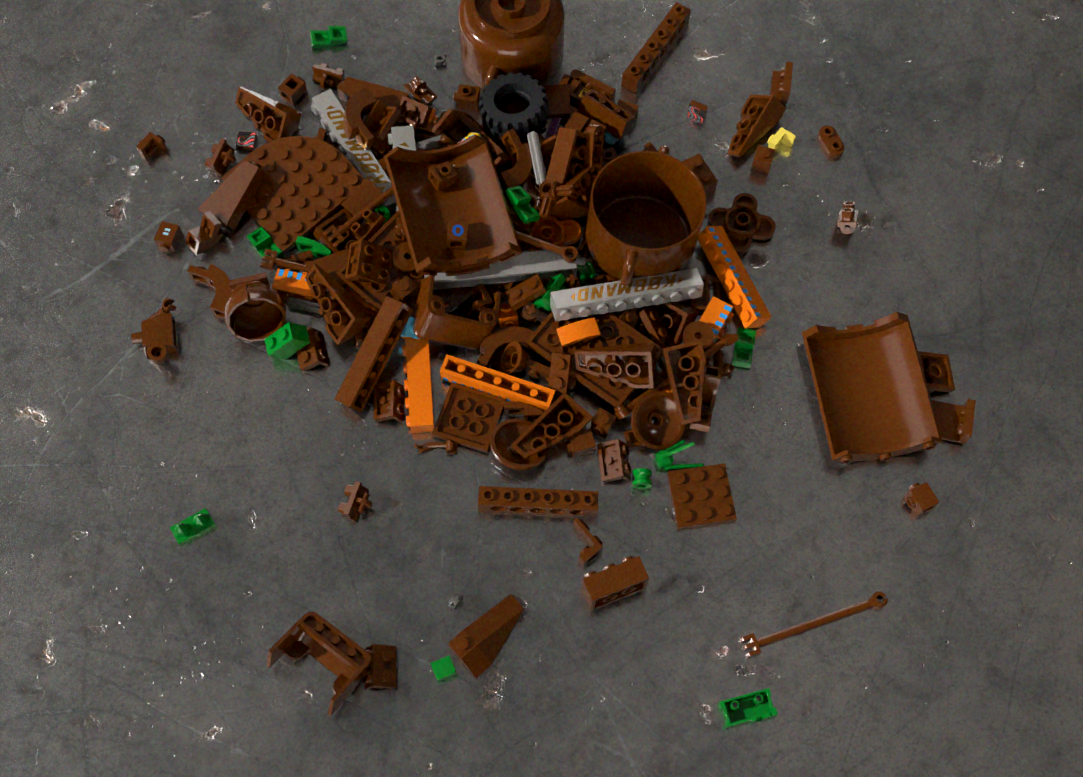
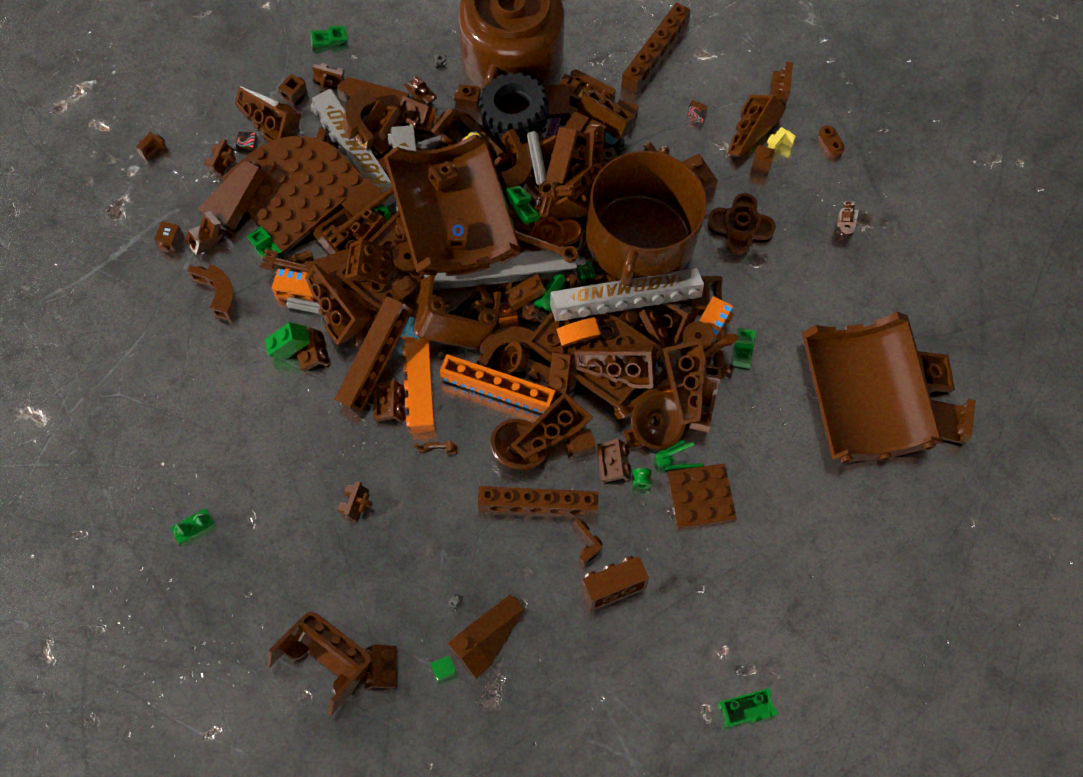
reddish brown torso [131,298,178,364] -> none
reddish brown plate [225,272,286,342] -> none
green slope [296,236,332,260] -> none
reddish brown plate [432,382,506,453] -> none
reddish brown slope [504,401,543,422] -> none
reddish brown brick [589,408,616,440] -> none
orange brick [698,226,772,329] -> none
reddish brown hinge [740,592,888,658] -> none
reddish brown brick [905,482,939,516] -> none

